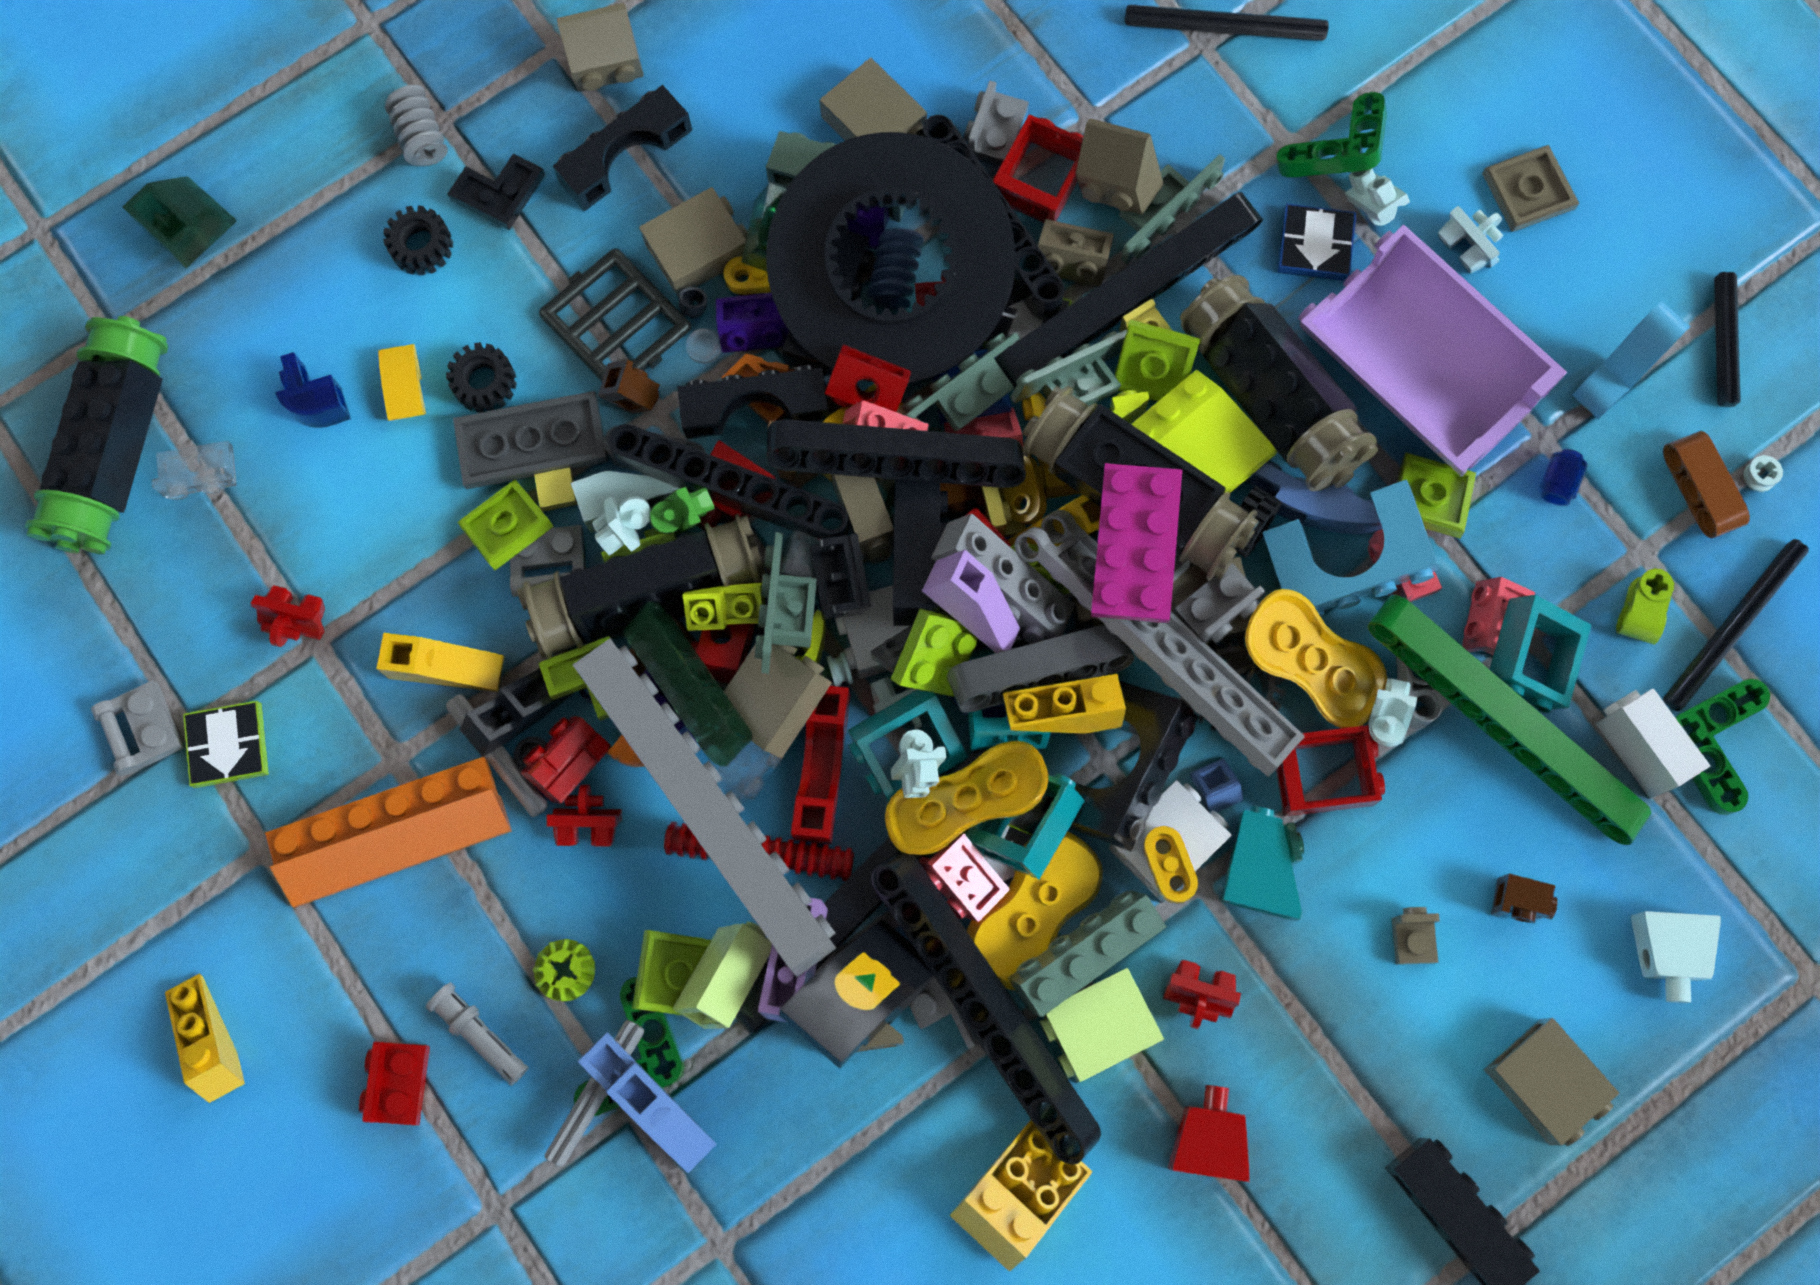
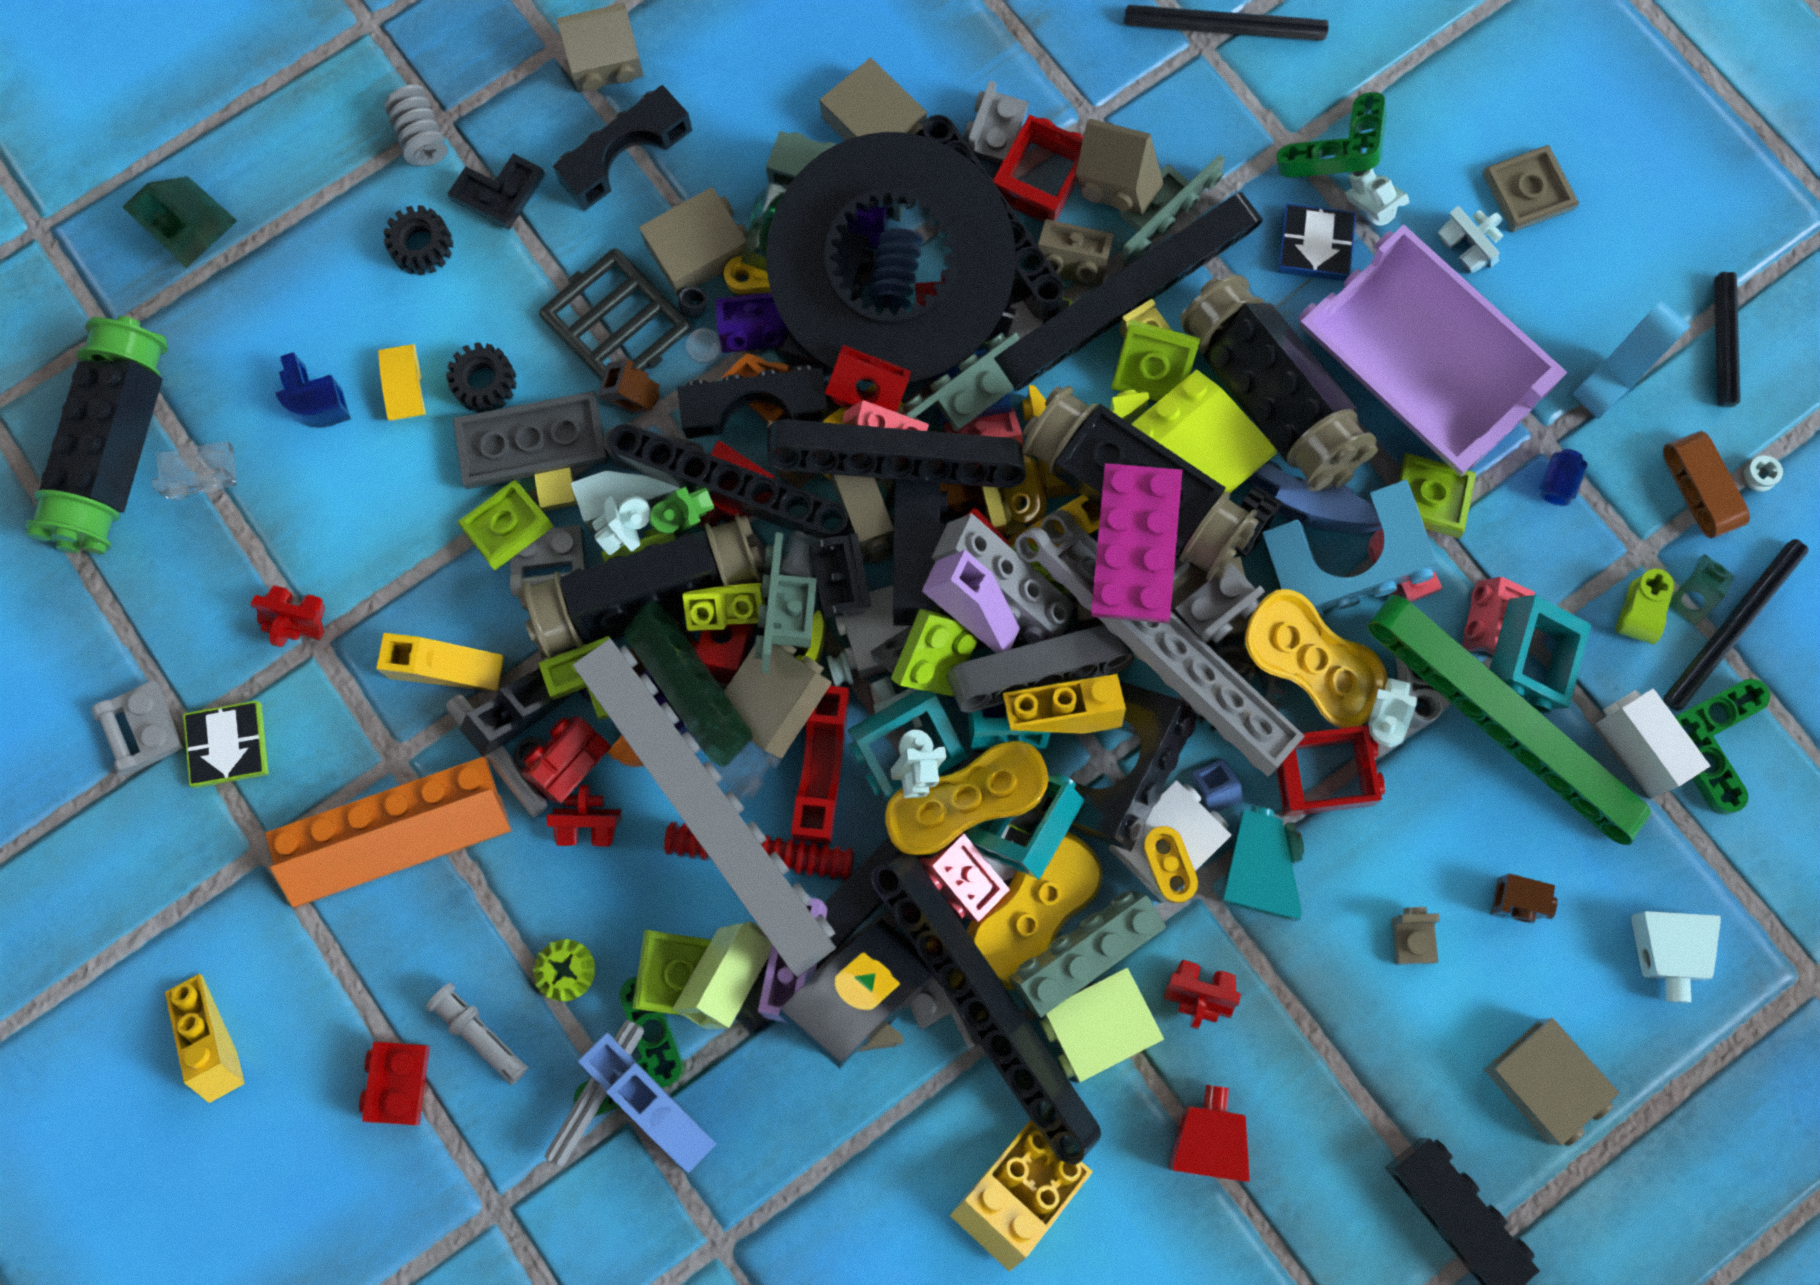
sand green bracket [1010,329,1127,406] -> none
none -> clear green bracket [1669,554,1734,625]

